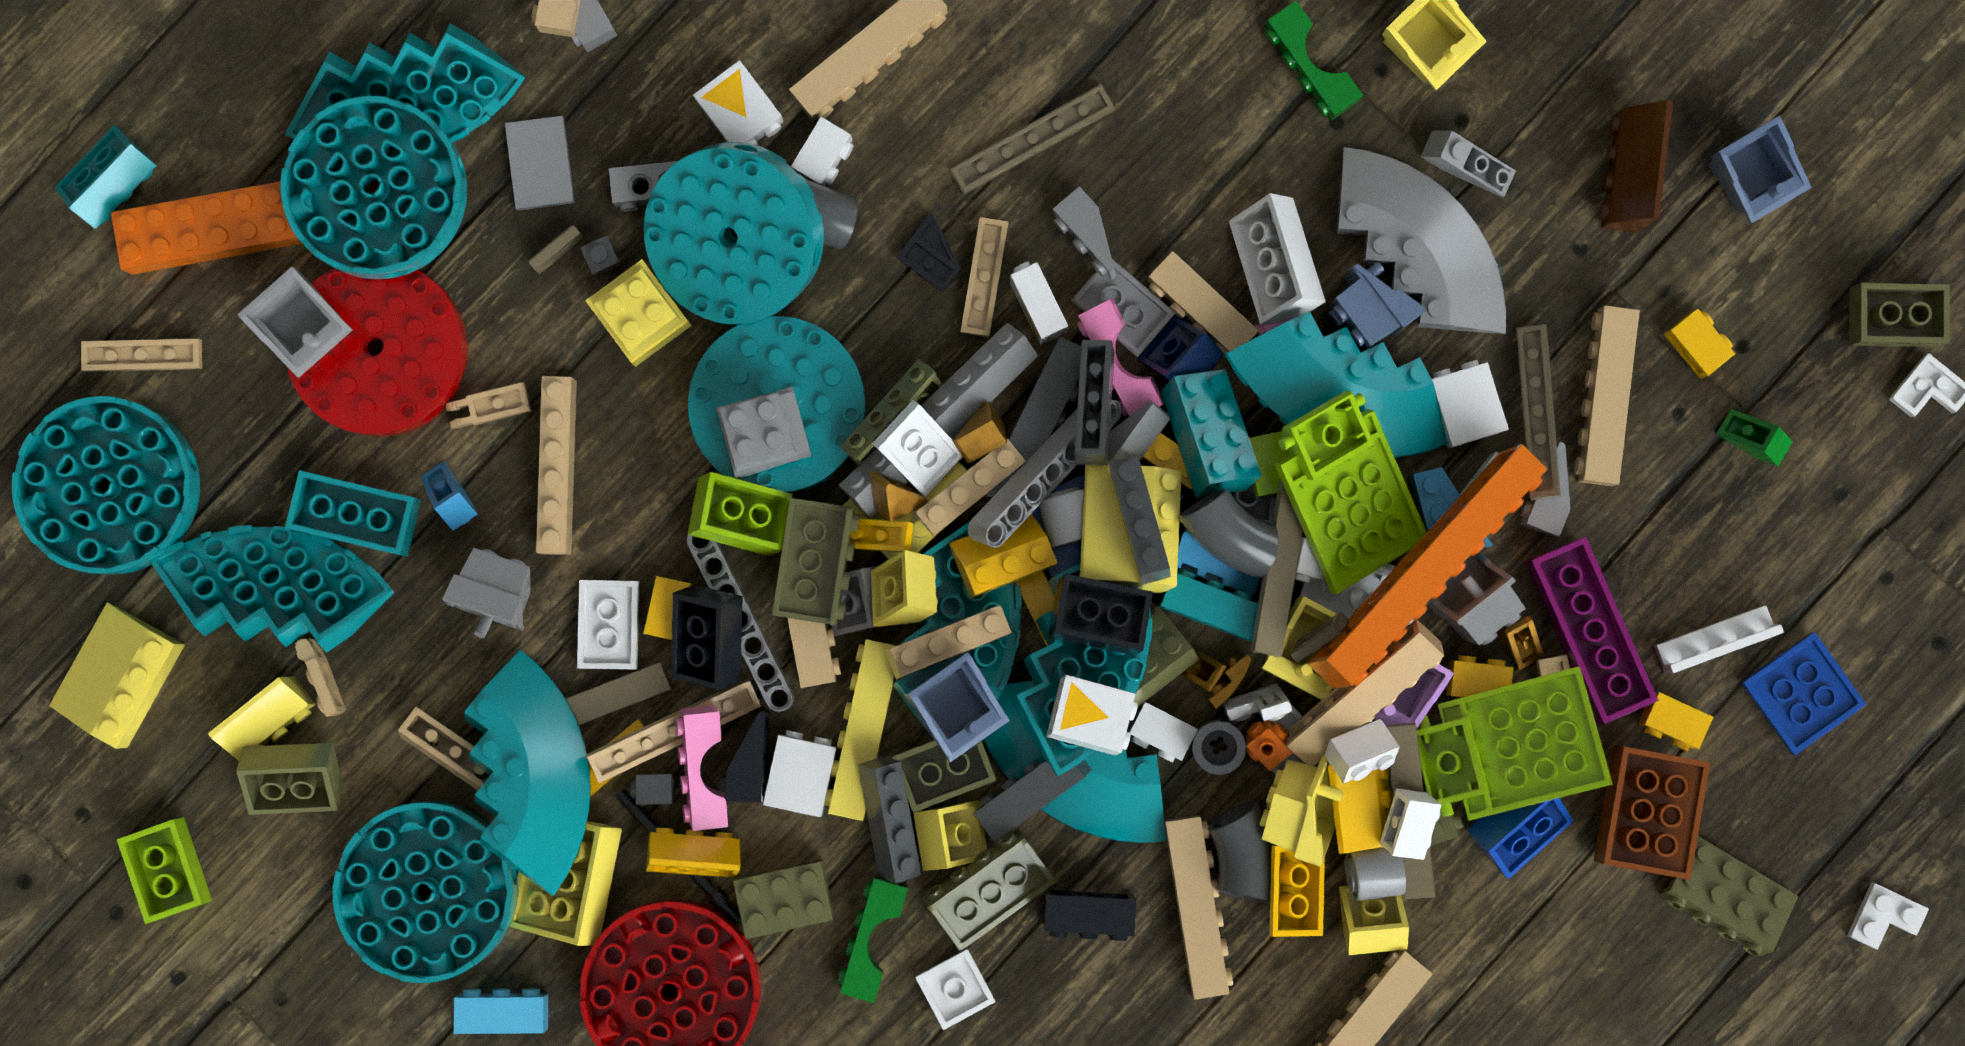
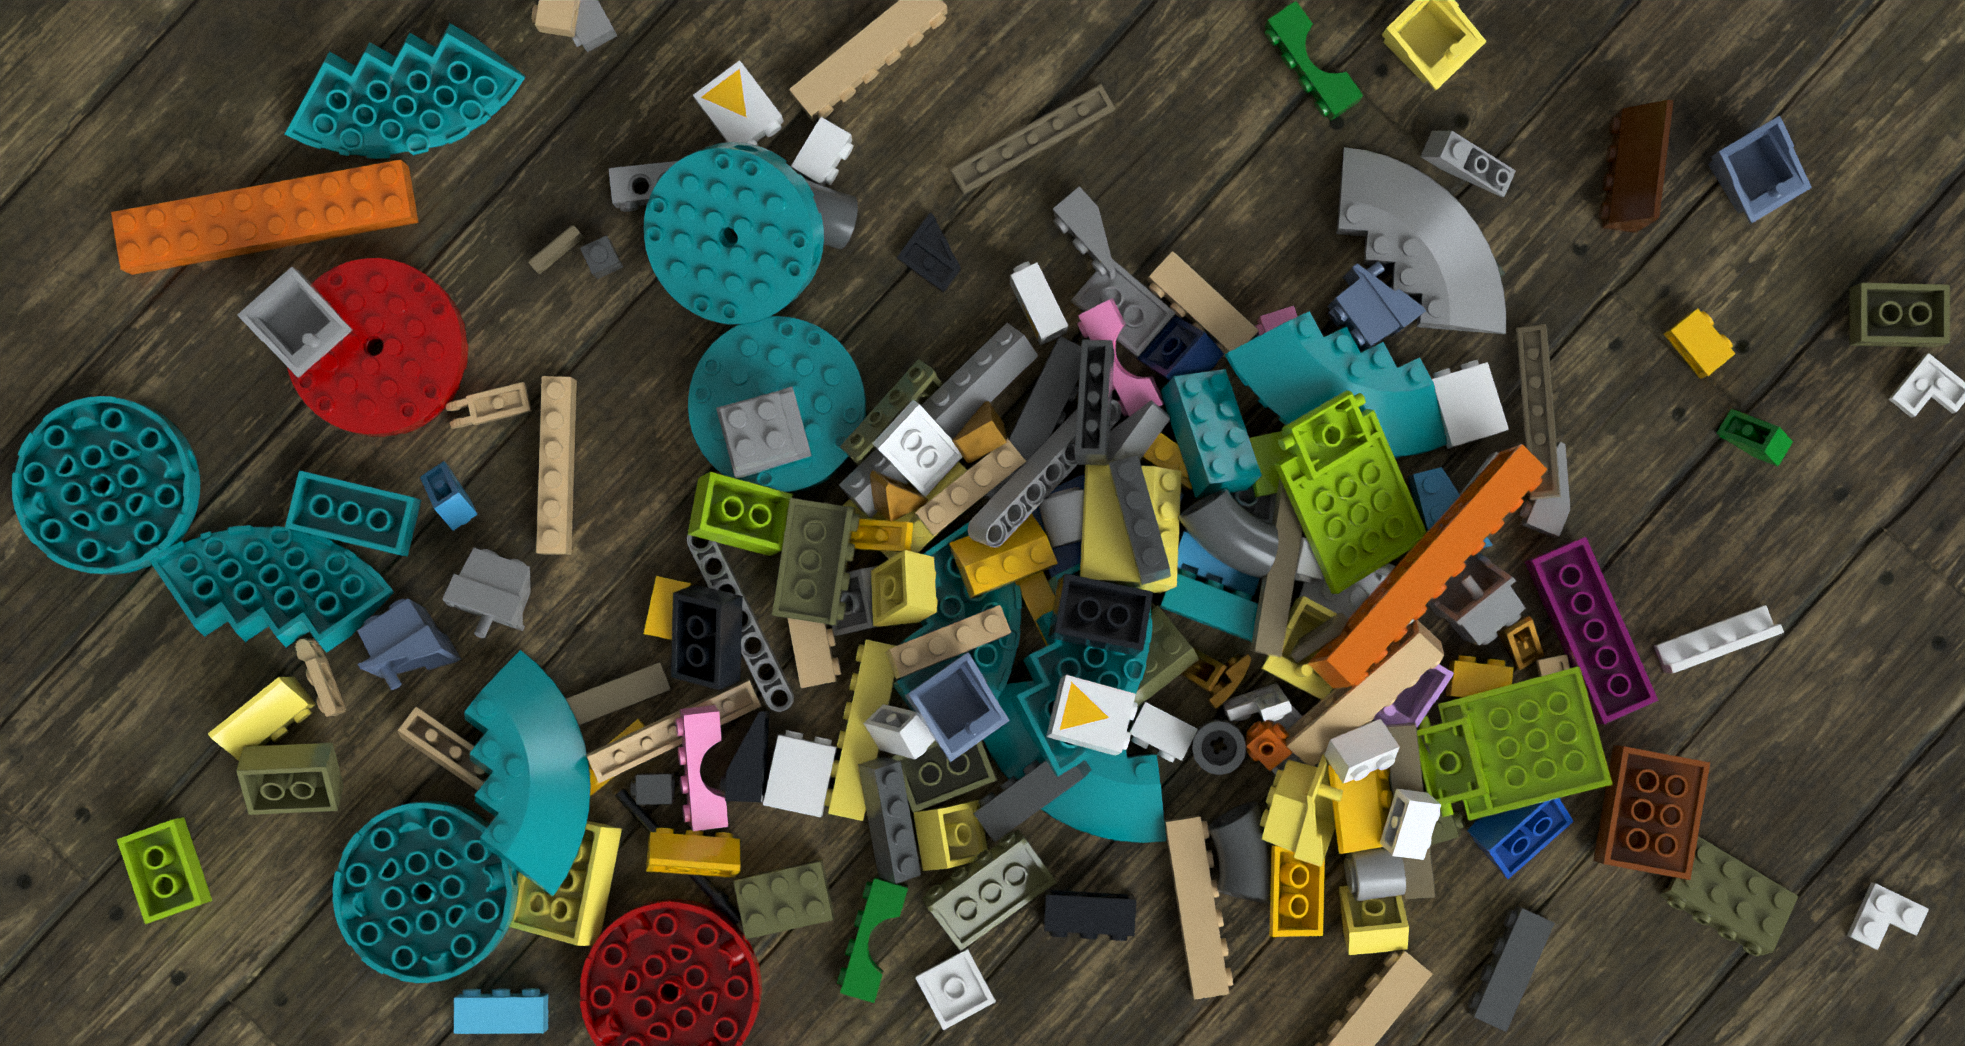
light yellow slope [49,602,185,749] -> none
teal slope [54,124,157,229] -> none
tan plate [81,339,202,372] -> none
teal brick [280,96,467,279] -> none
light grey tile [505,116,575,211] -> none
white plate [577,580,640,669] -> none
light yellow piece [585,259,692,367] -> none
tan plate [961,217,1009,338] -> none
white slope [1229,193,1326,325] -> none
tan brick [1574,306,1640,486] -> none
yellow brick [1638,692,1713,752] -> none
blue plate [1740,632,1867,755] -> none
none -> sand blue piece [357,599,461,690]
none -> white brick [863,704,935,759]
none -> dark grey brick [1468,905,1555,1032]

